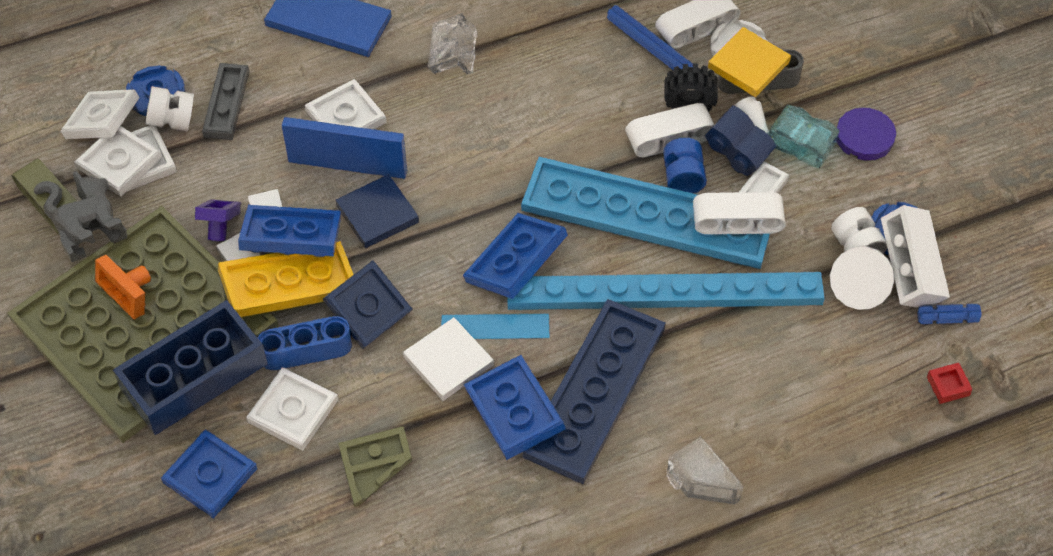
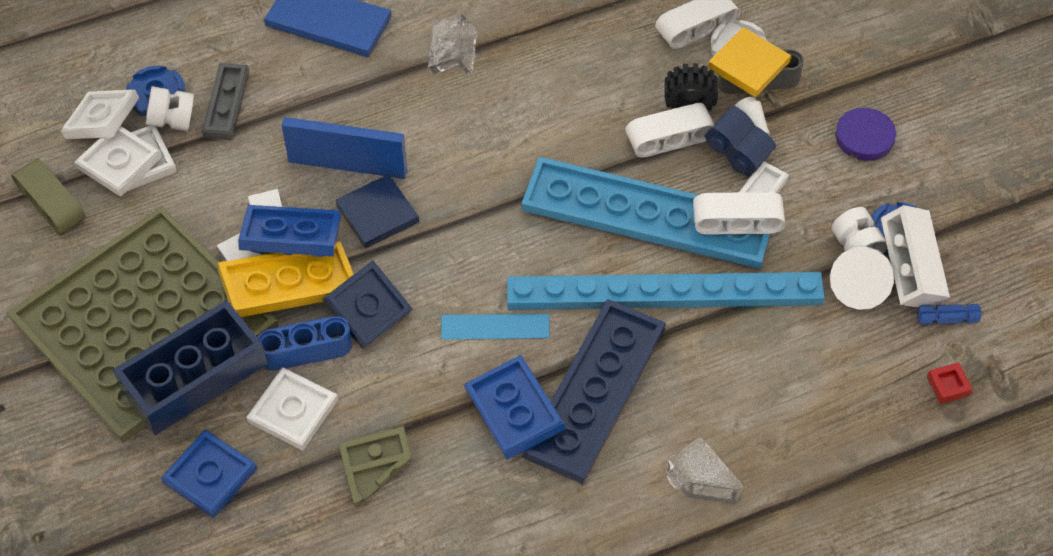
dark grey animal [34,171,127,262] -> none
orange tile [95,255,151,320] -> none
dark purple tile [195,199,241,241] -> none
white tile [305,79,387,129] -> none
white tile [403,318,494,401] -> none
blue tile [463,213,568,299] -> none
blue axle [607,5,693,70] -> none
blue wheel [663,138,707,194] -> none
clear light blue brick [769,105,840,168] -> none

